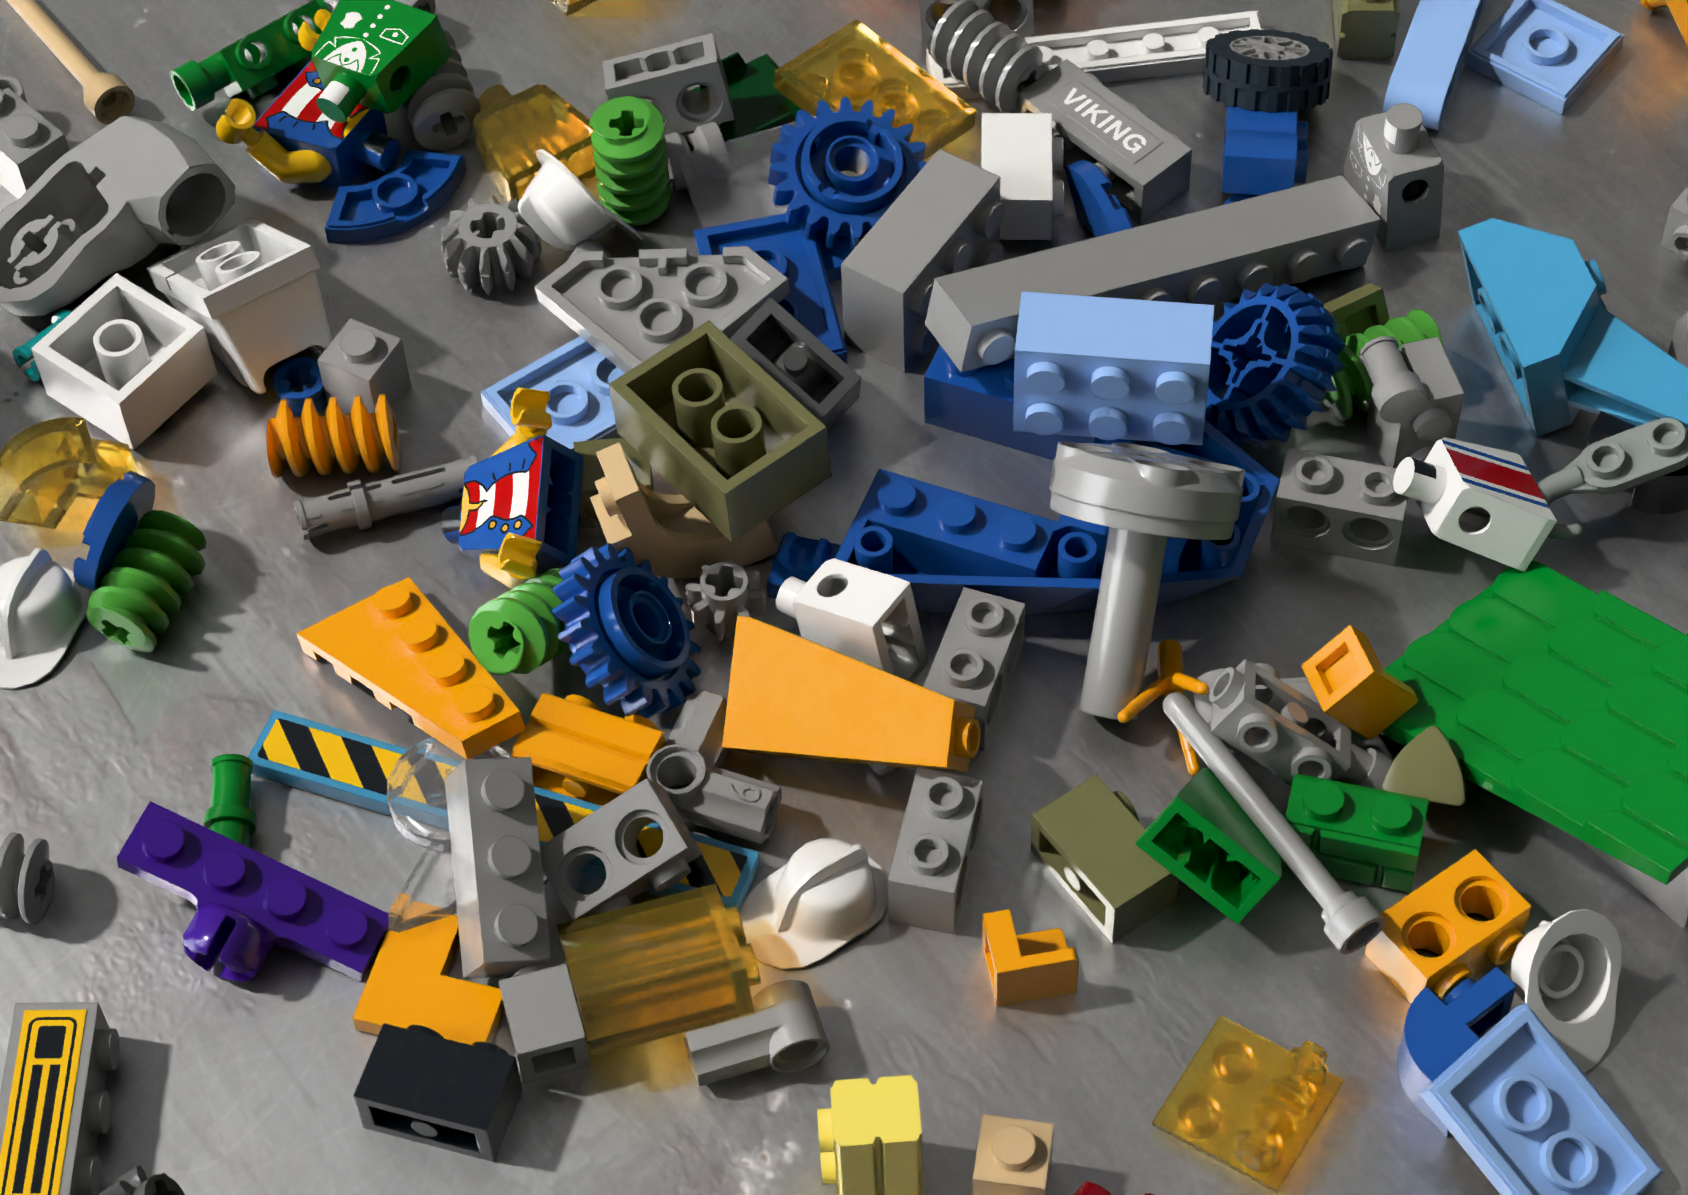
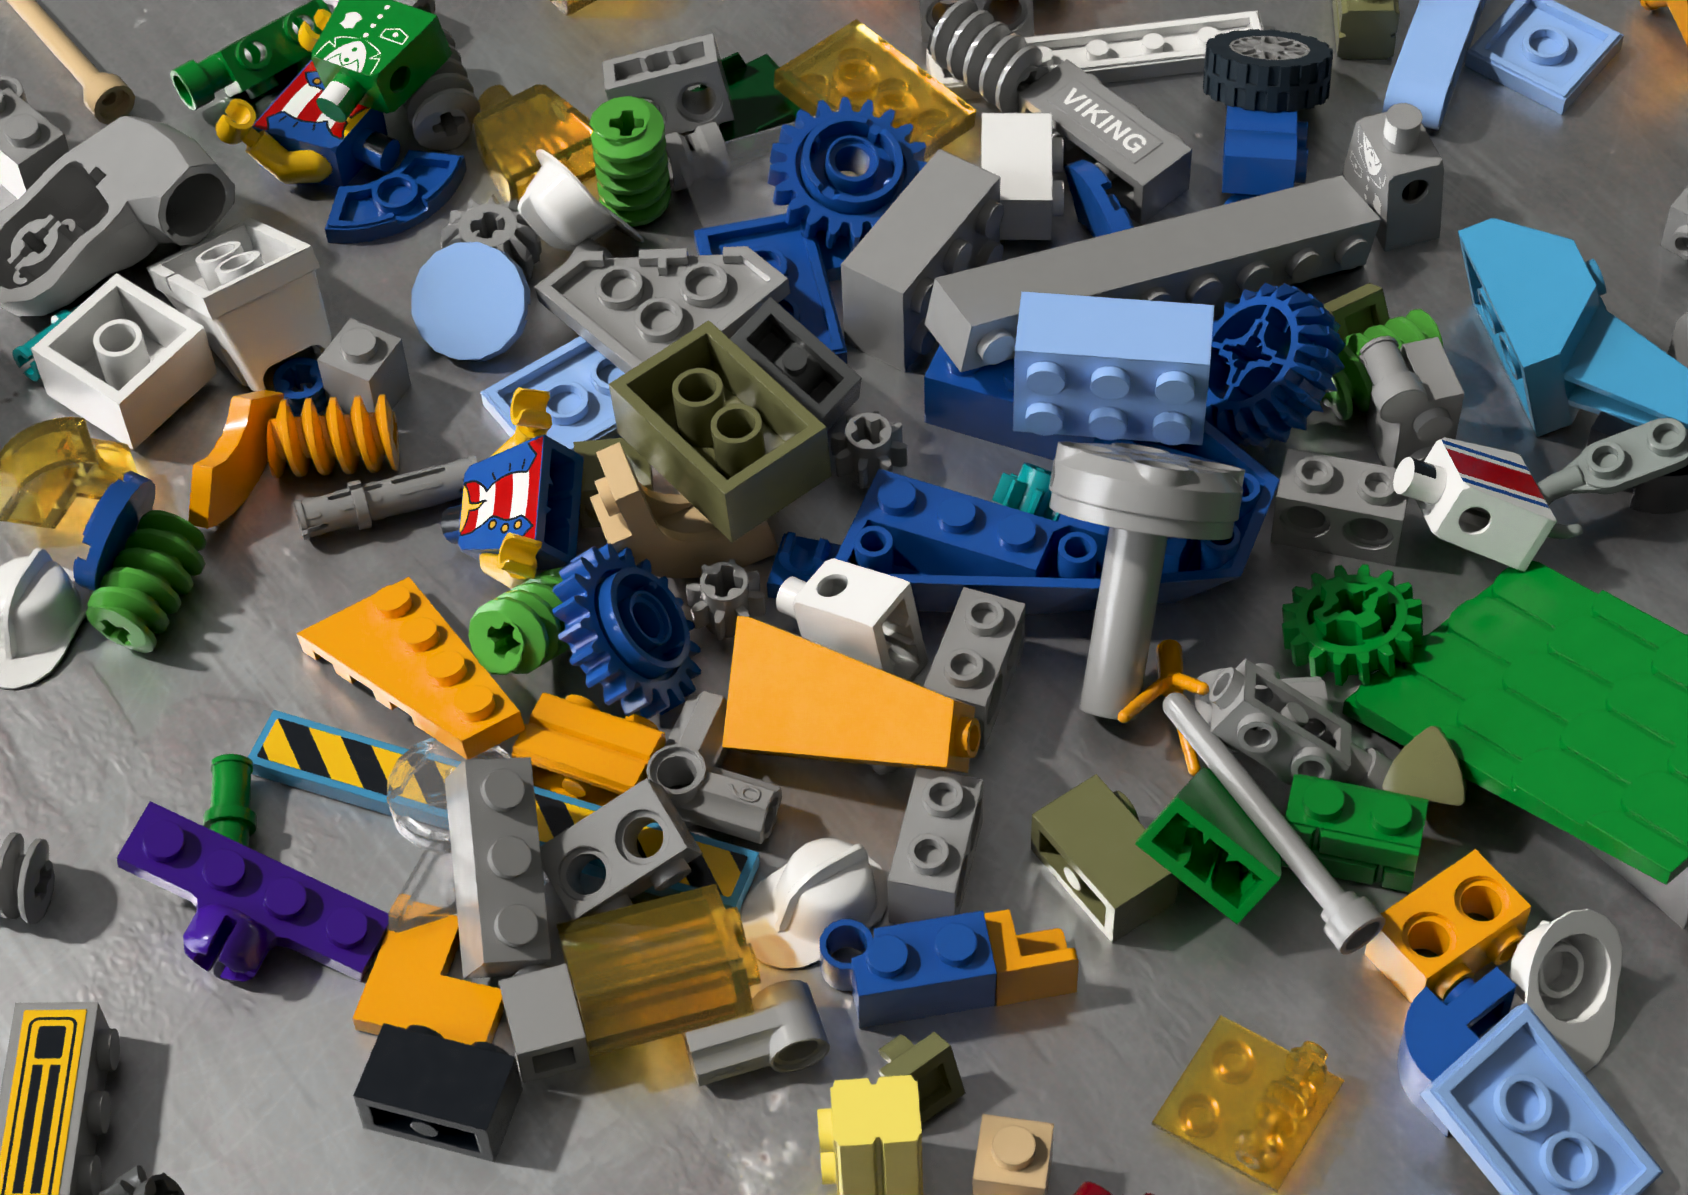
light orange panel [1301,625,1418,740] -> none
none -> light orange tile [188,390,284,529]
none -> light blue tile [411,242,530,362]
none -> blue hinge [819,910,997,1029]
none -> light grey gear [831,411,907,489]
none -> olive tile [879,1031,966,1124]
none -> teal gear [992,462,1061,522]
none -> green gear [1282,564,1423,686]

